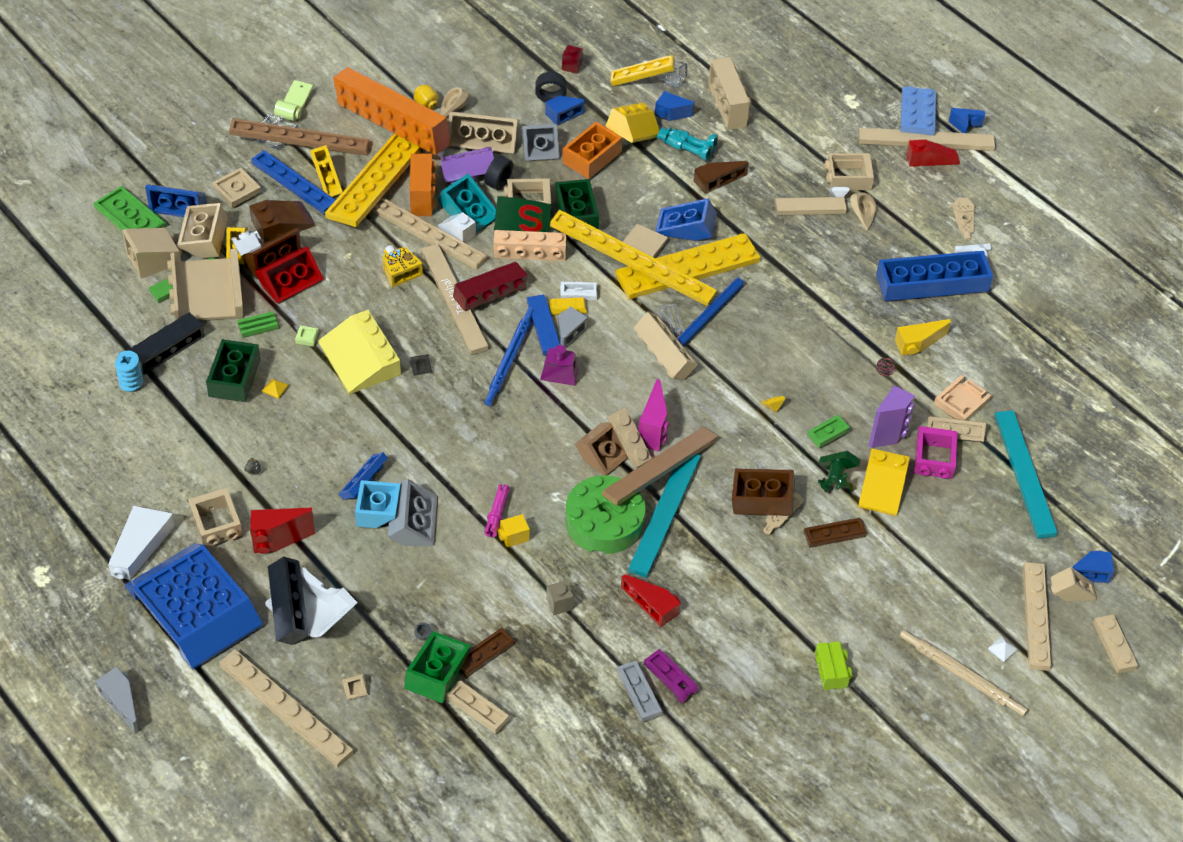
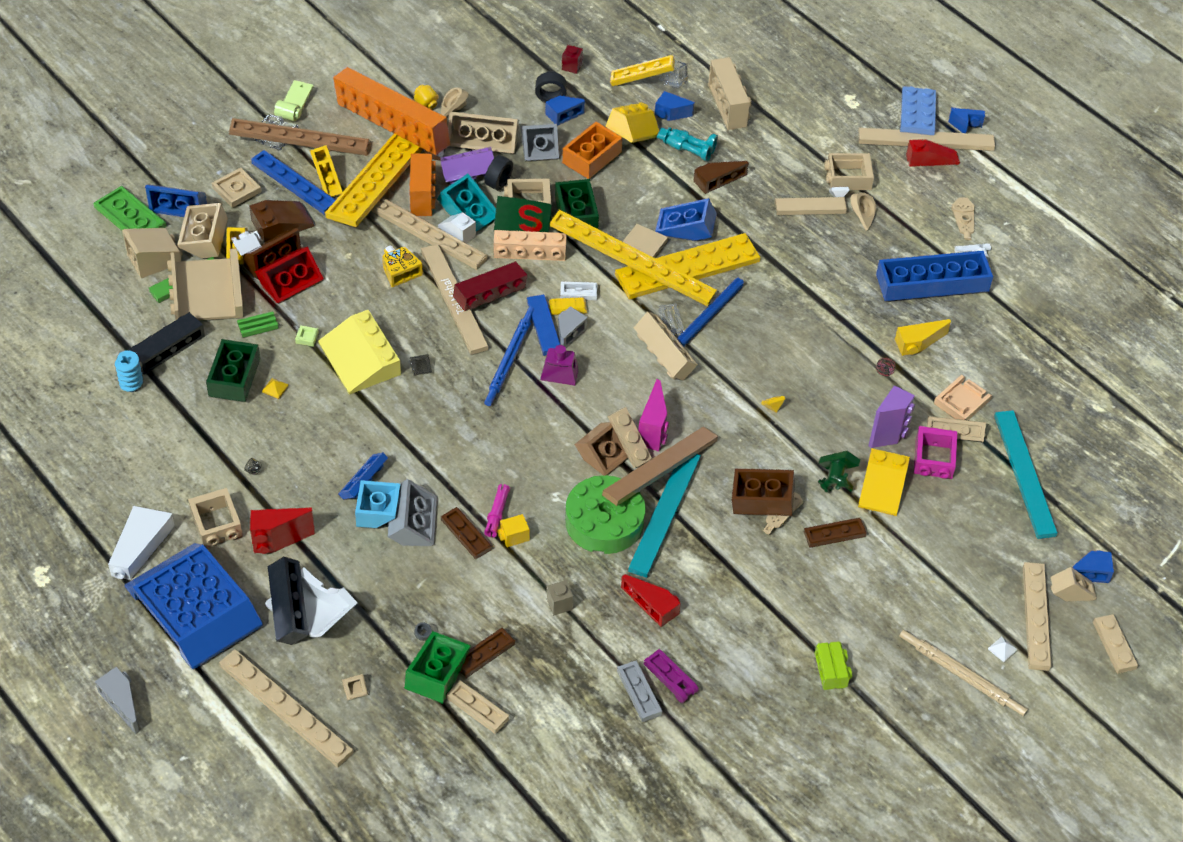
bright green plate [807,415,850,448] -> none
none -> reddish brown tile [441,507,492,560]

